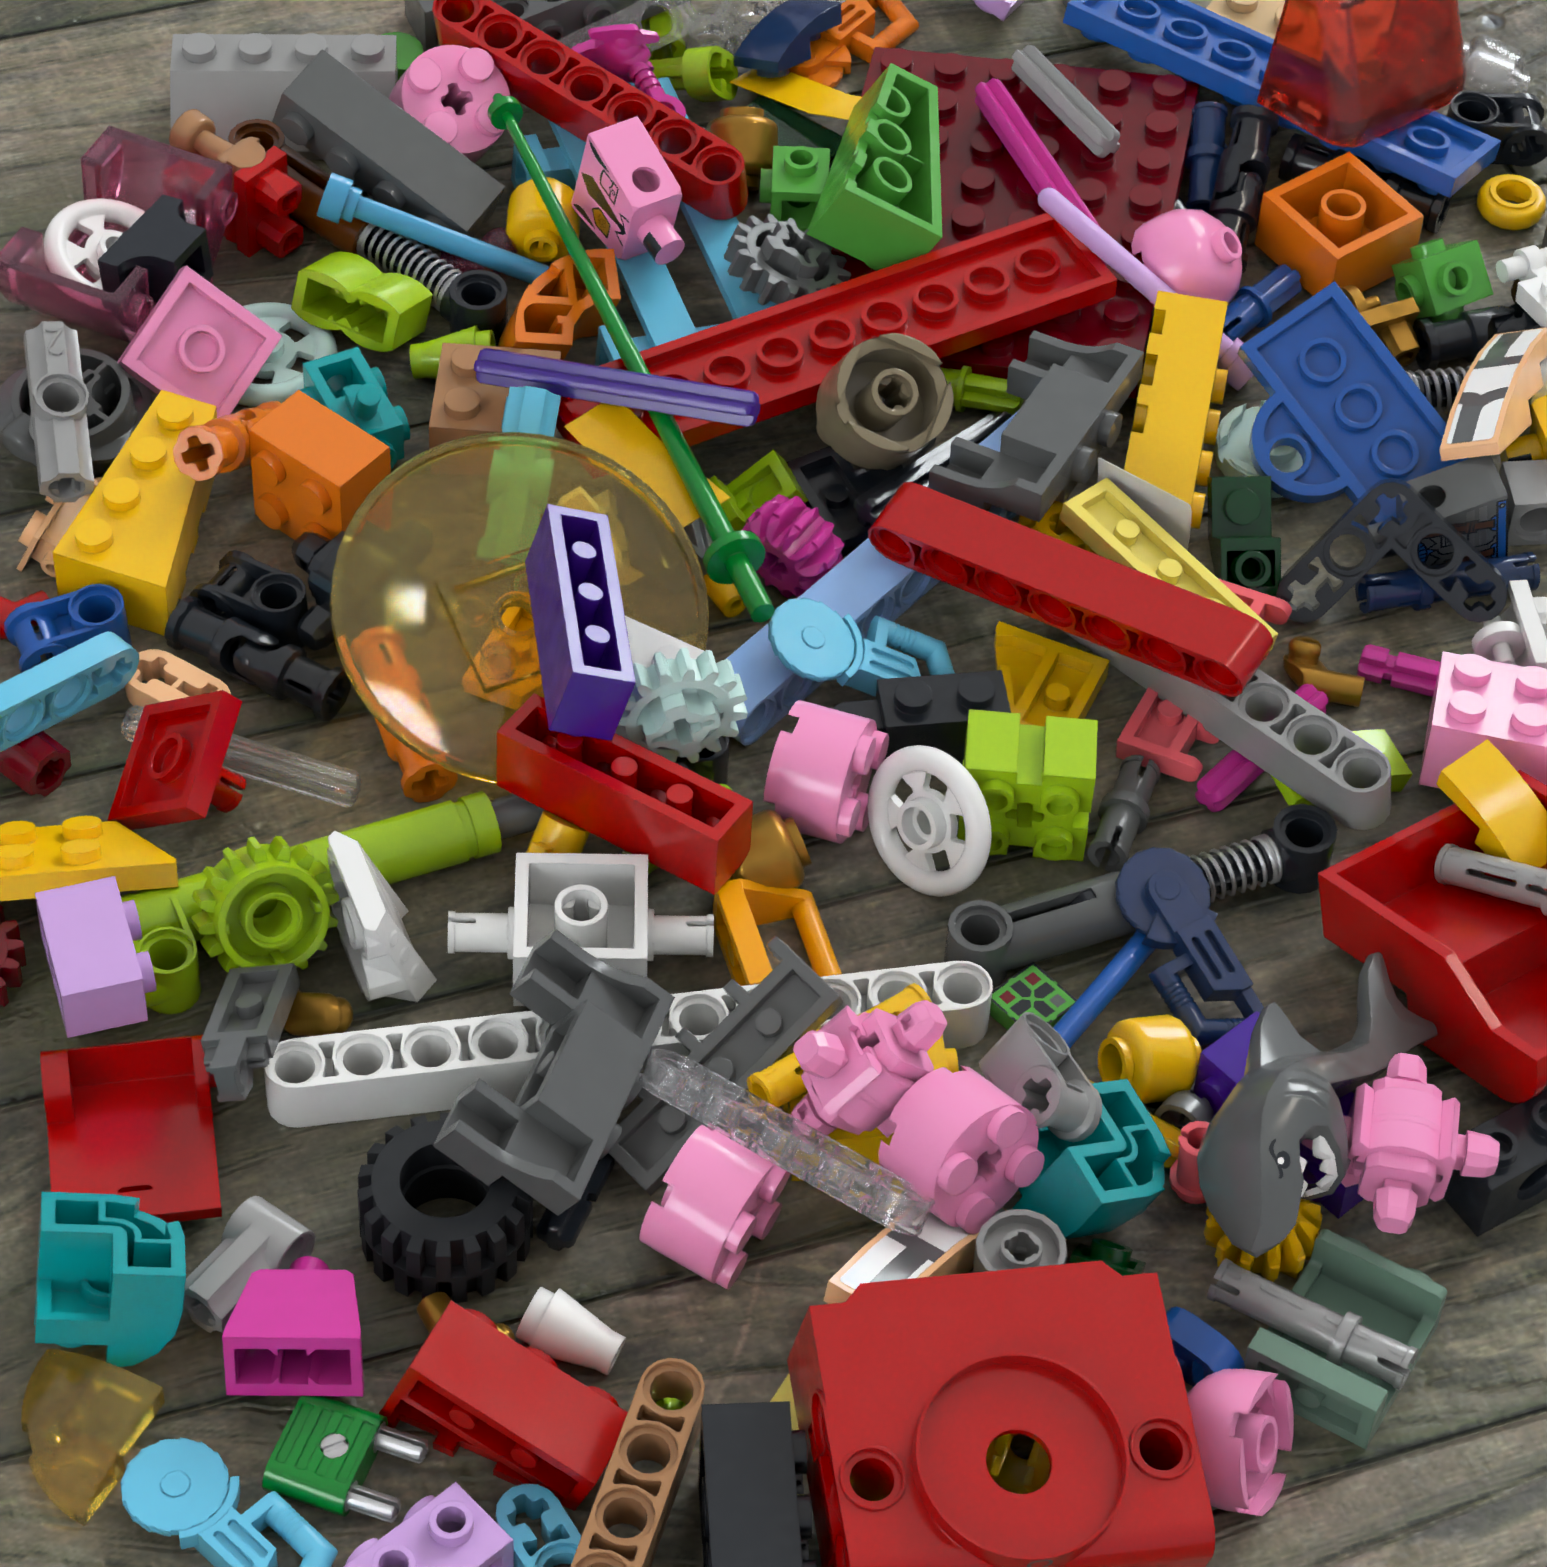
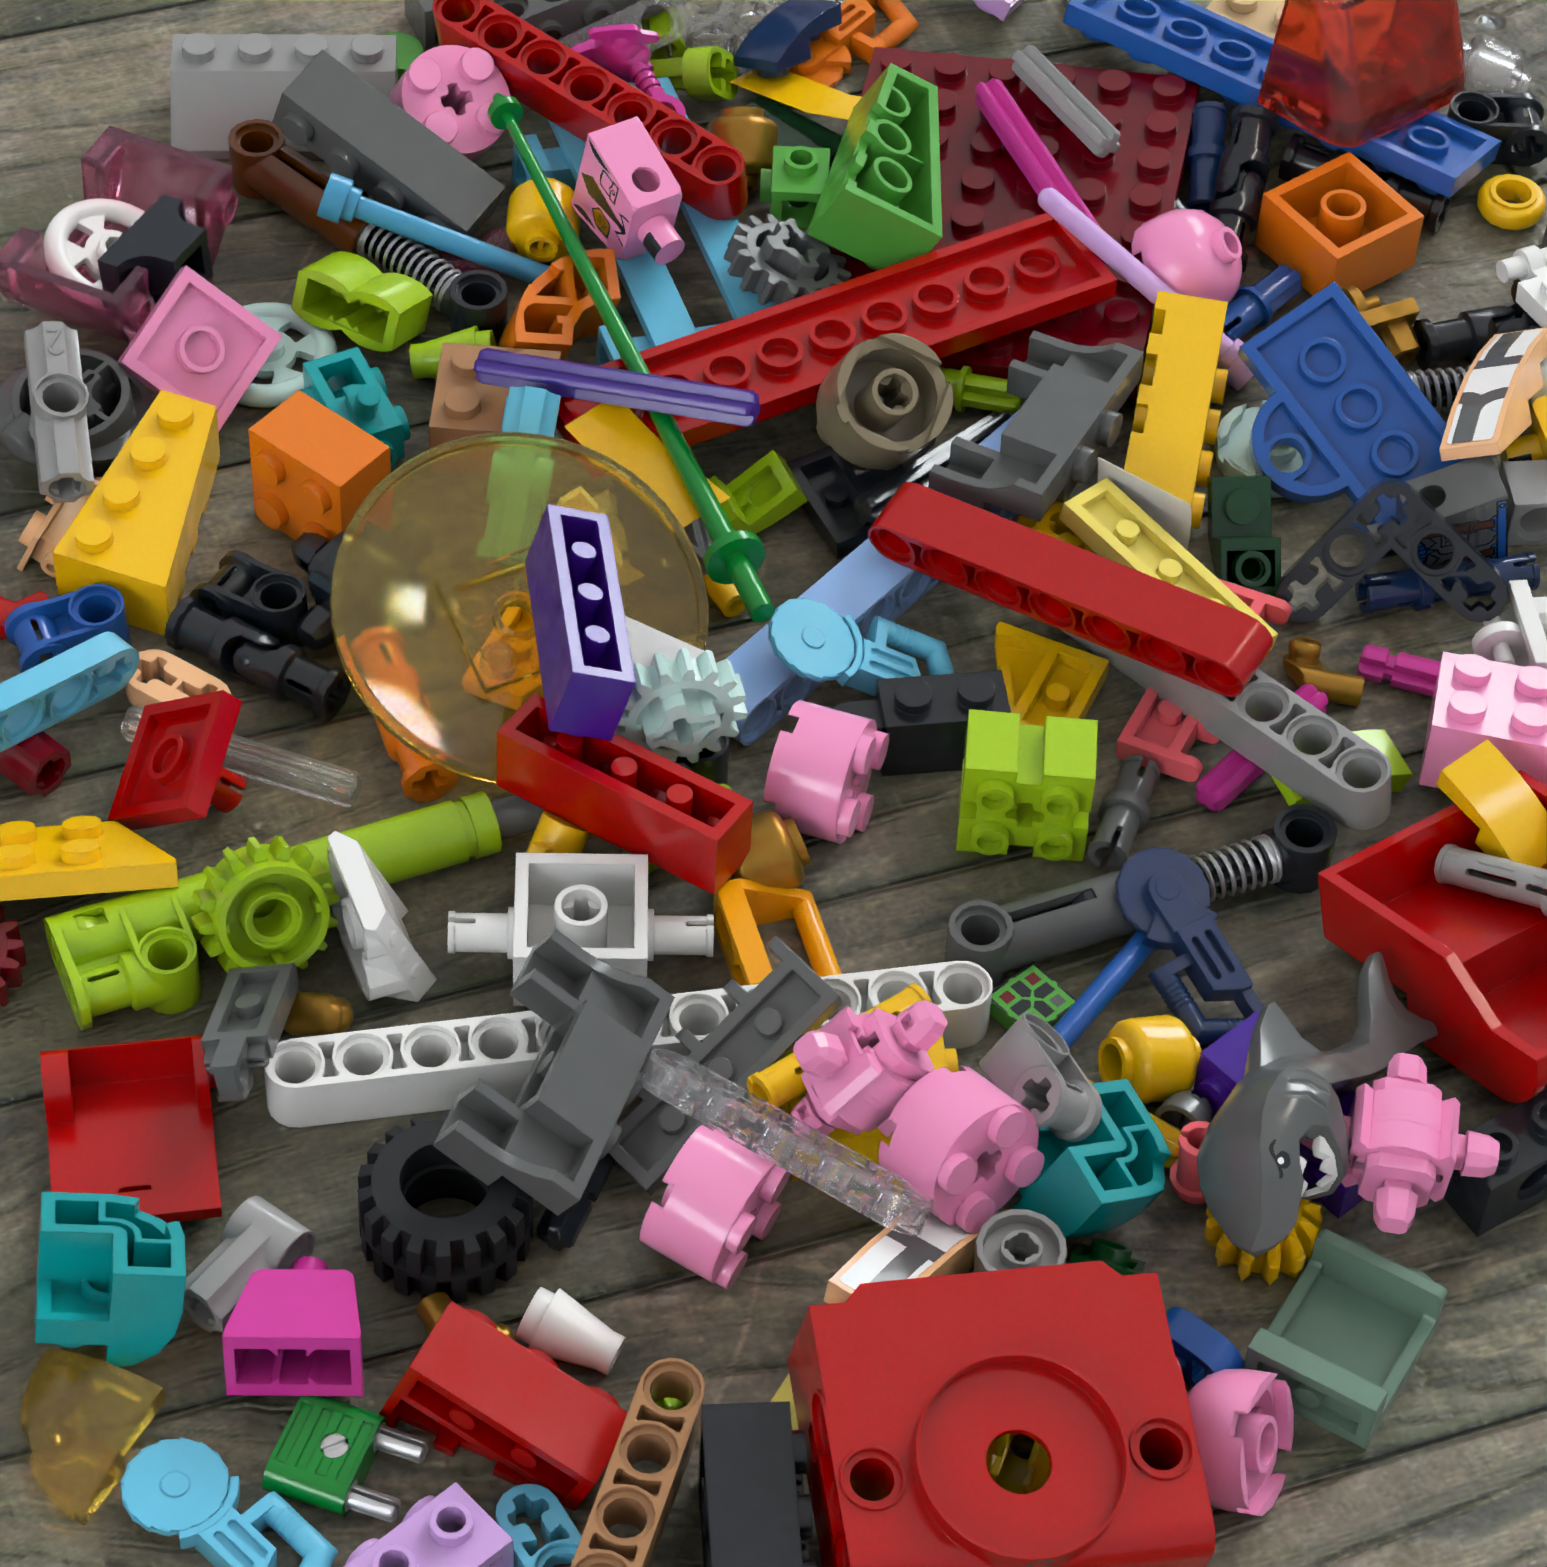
lavender brick [35,876,157,1038] -> none
red hips [164,109,304,258] -> none
orange piece [173,401,281,481] -> none
dark pink gear [742,494,845,598] -> none
white plate [867,745,992,897] -> none
light grey pin [1207,1258,1419,1390] -> none
bright green brick [1391,238,1493,323] -> none

